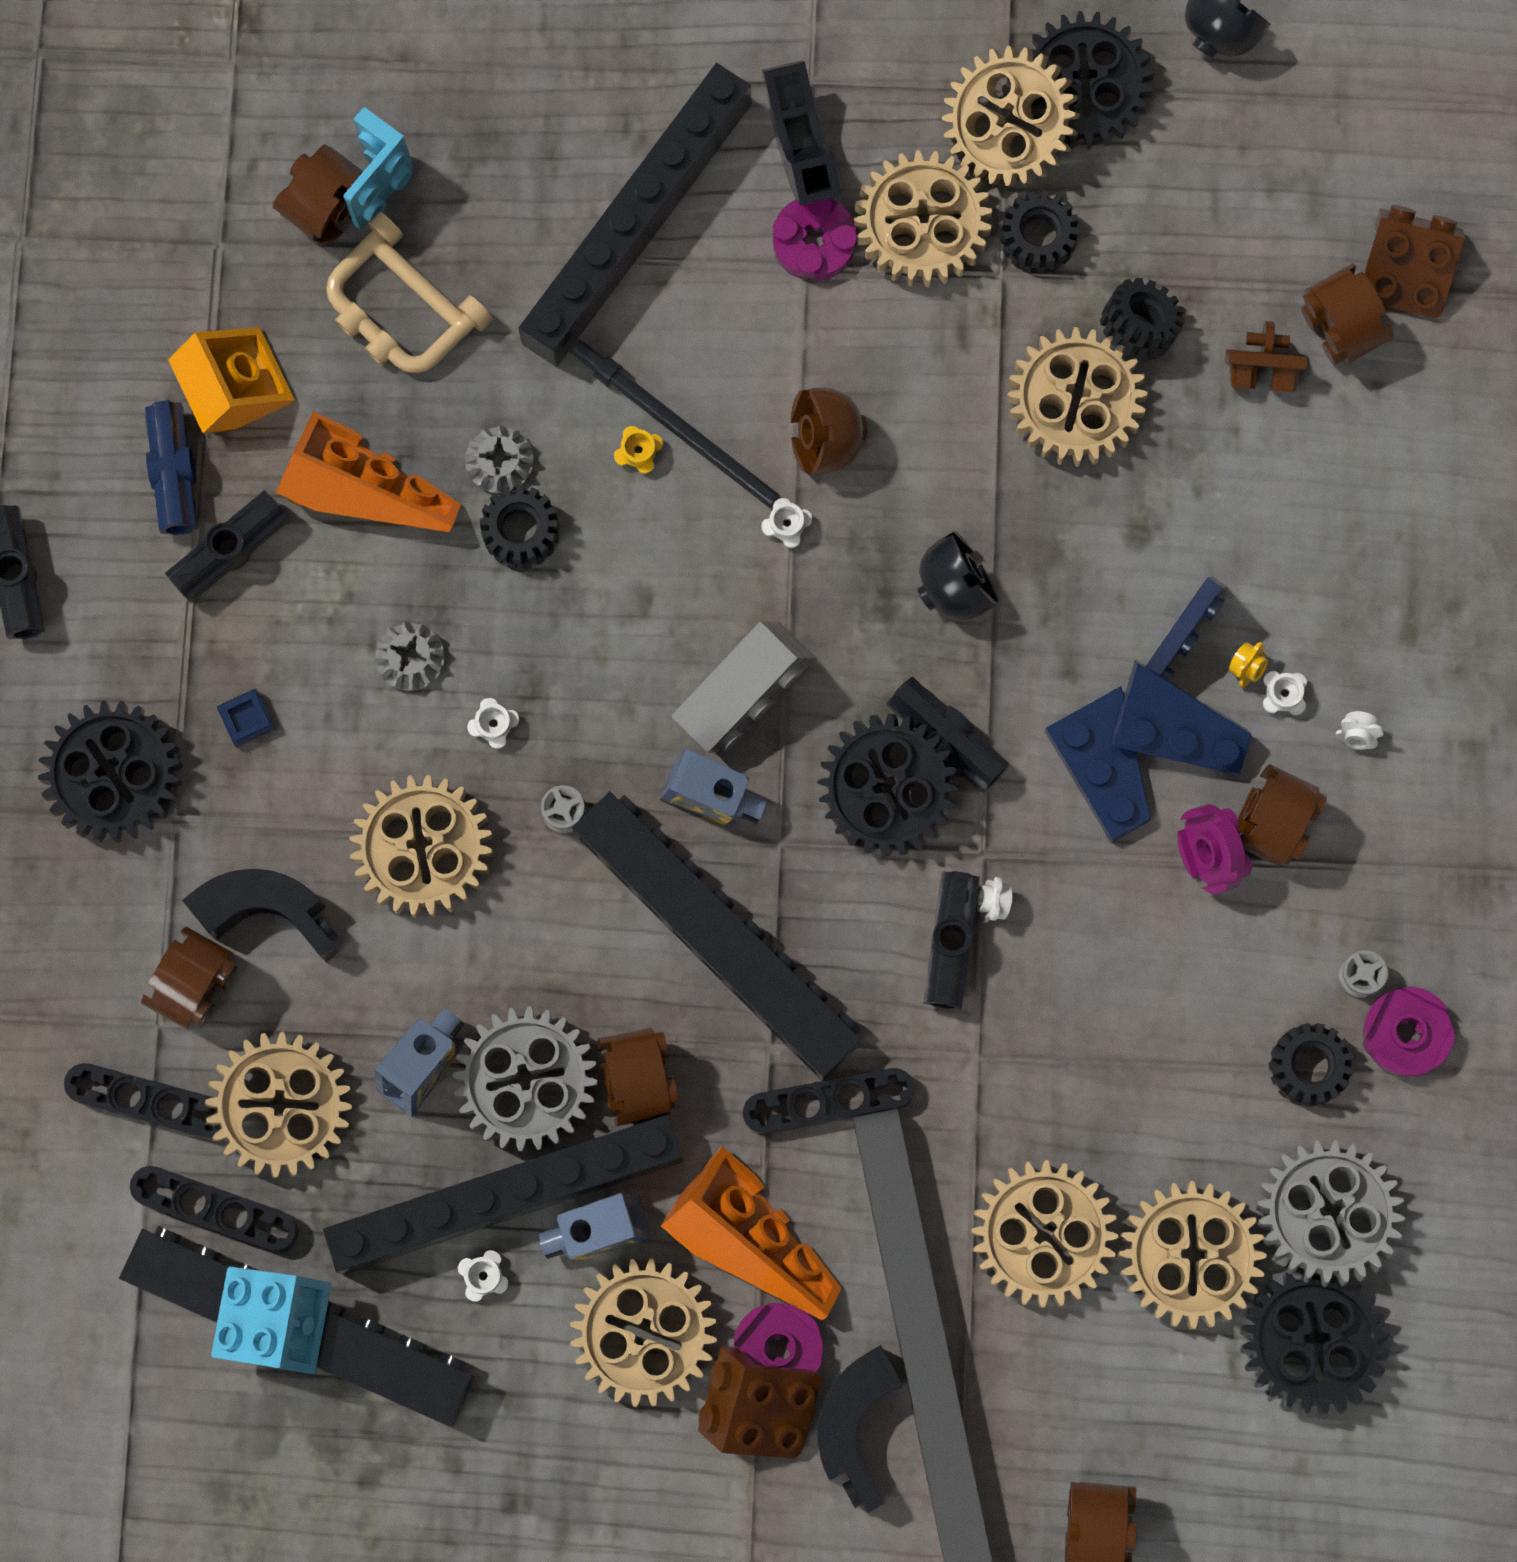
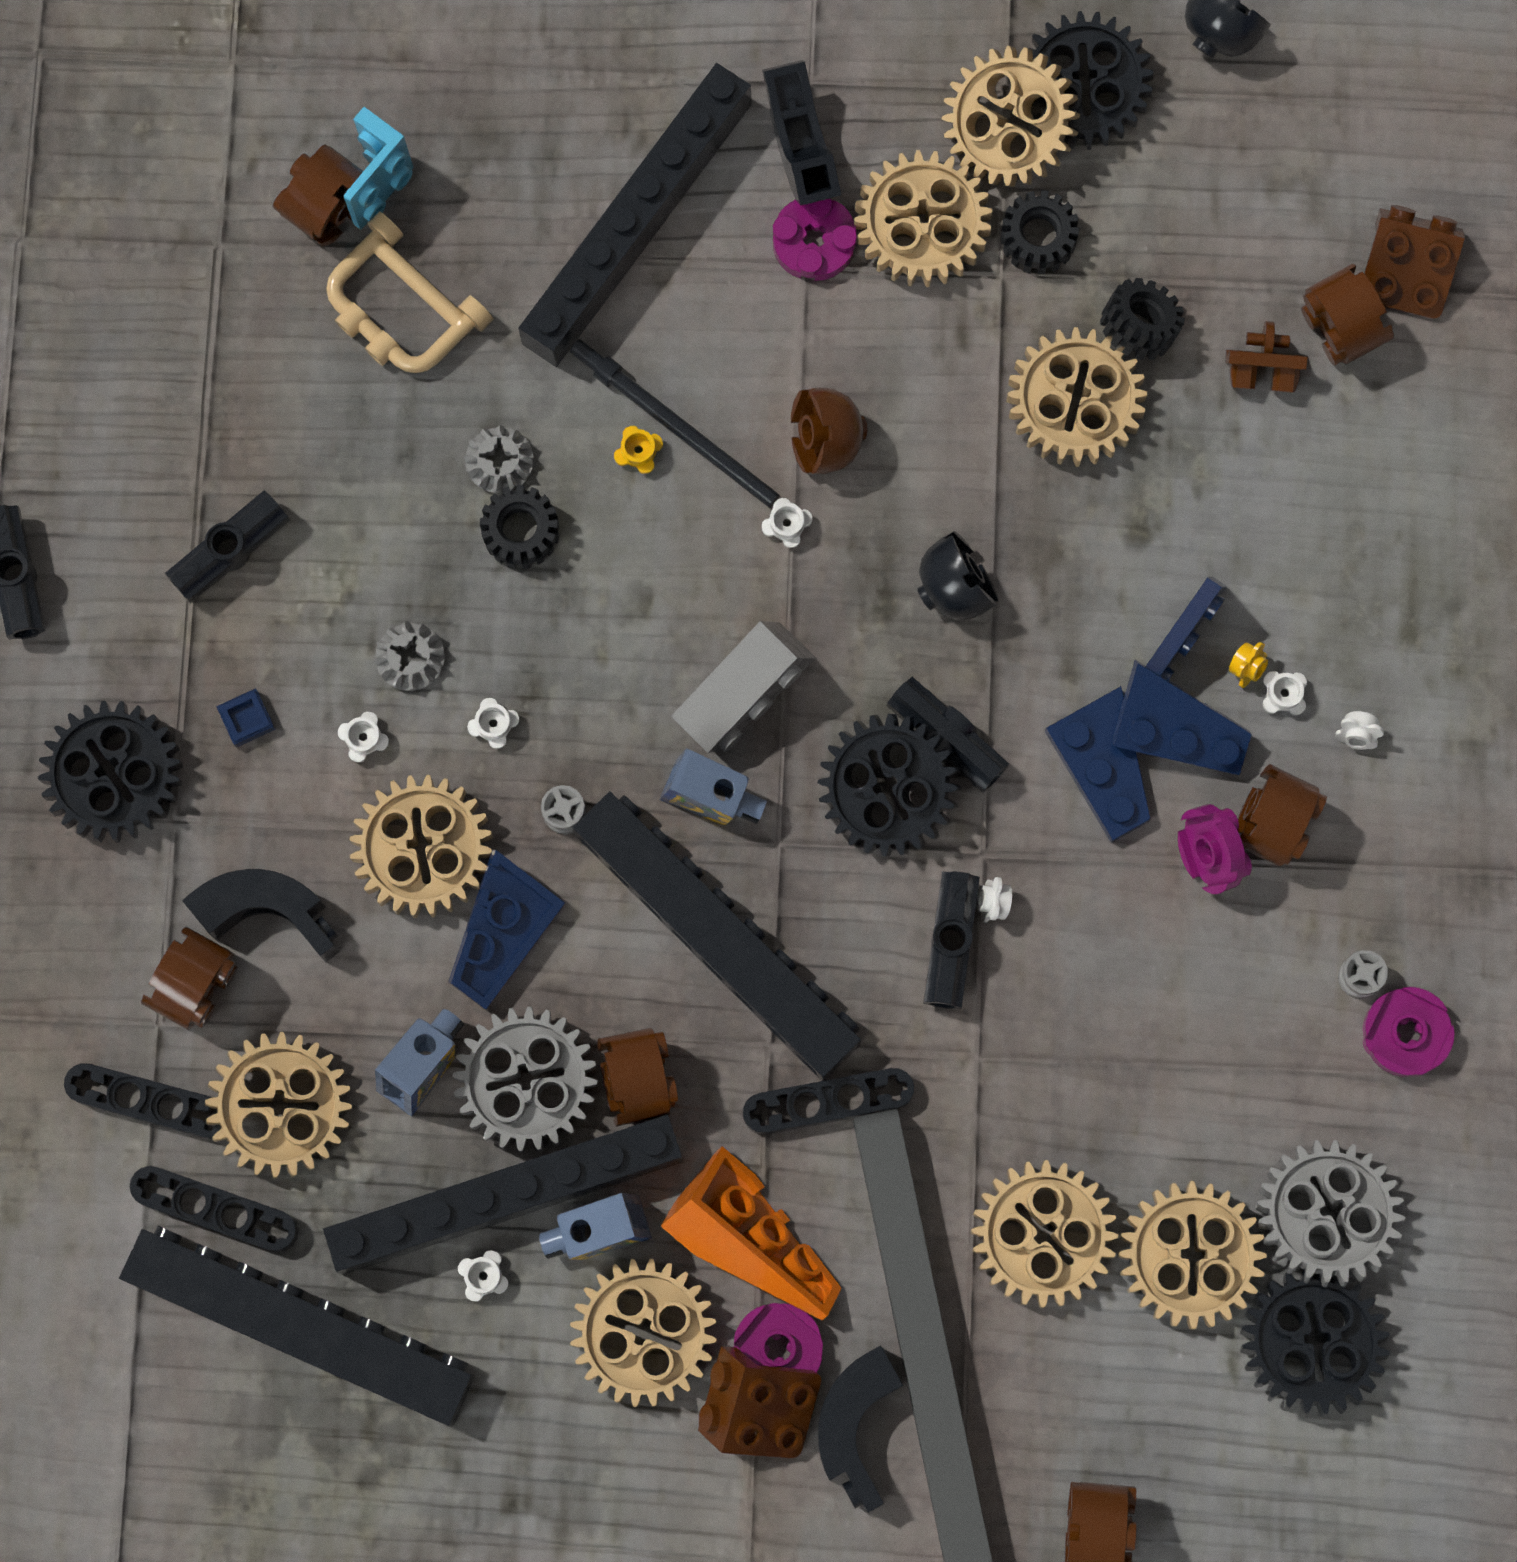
dark blue piece [145,400,198,536] -> none
light orange slope [168,327,295,433] -> none
medium azure bracket [211,1267,331,1374] -> none
orange wedge [276,411,461,532] -> none
black tyre [1269,1023,1354,1107] -> none
none -> white plate [338,712,389,763]
none -> dark blue wing [448,849,565,1010]

